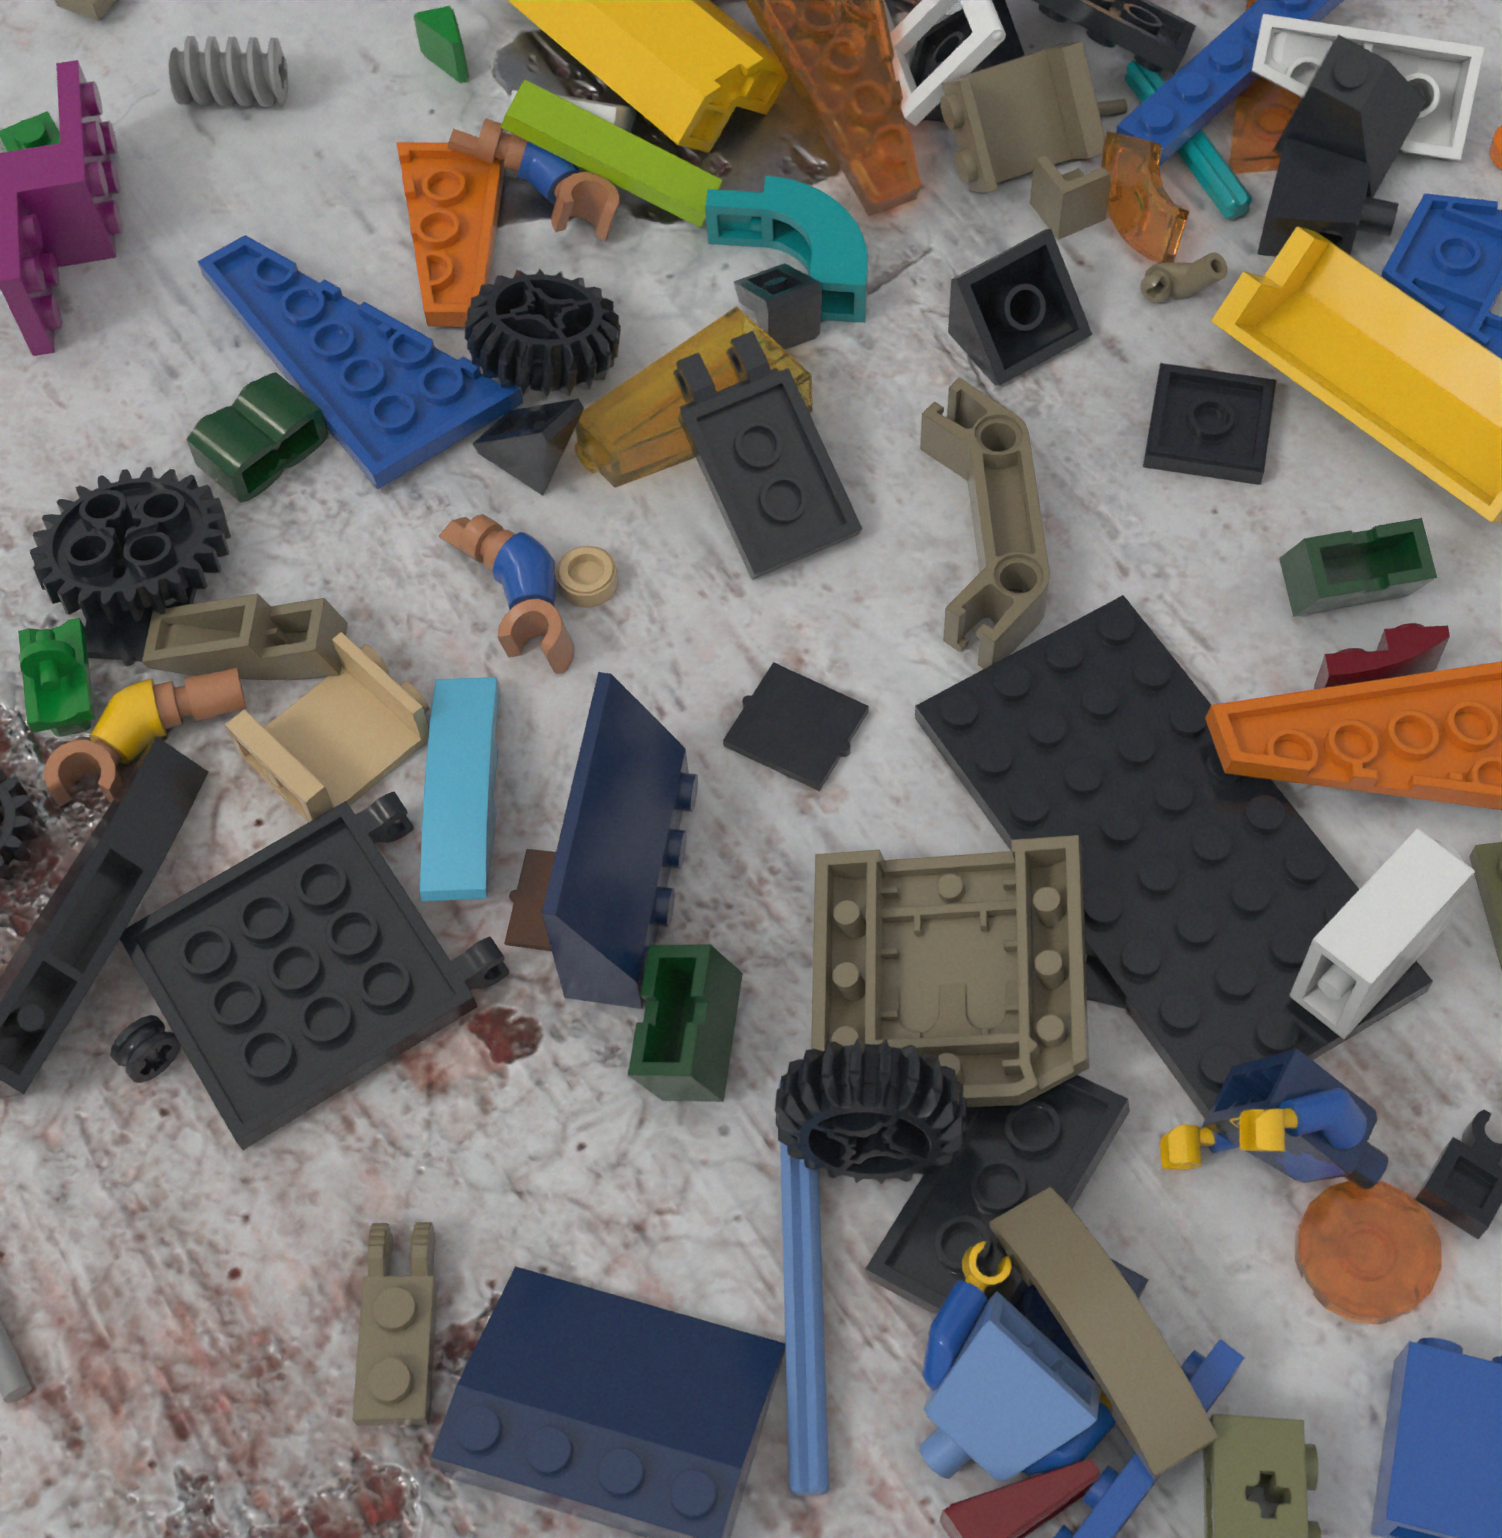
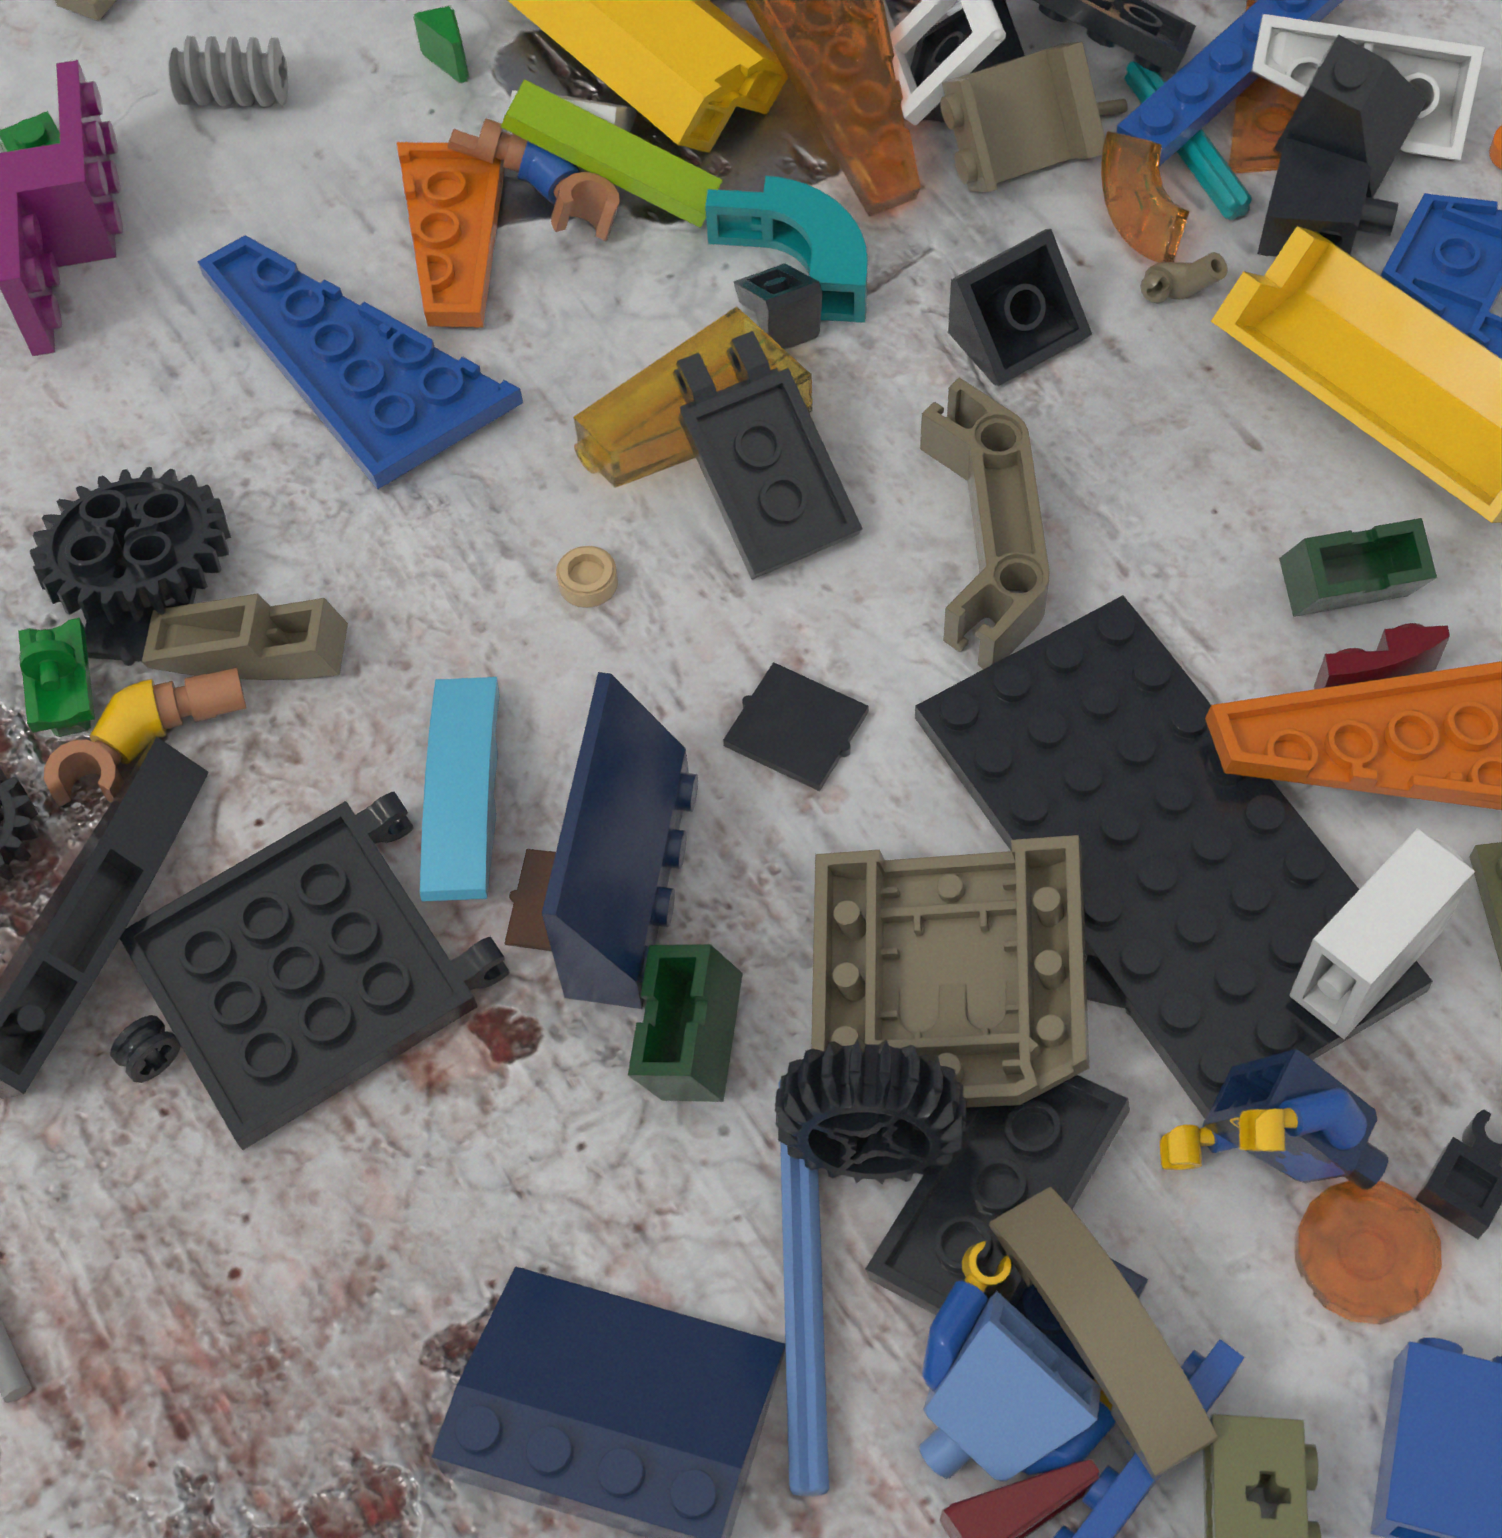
dark green brick [186,372,329,503] -> none
tan panel [225,632,429,822] -> none
dark tan hinge [352,1222,438,1426] -> none
nougat piece [438,515,574,674] -> none
black gear [465,269,621,398] -> none
black slope [472,398,584,496] -> none
dark tan panel [1030,155,1111,240] -> none
black tile [1143,363,1277,485] -> none

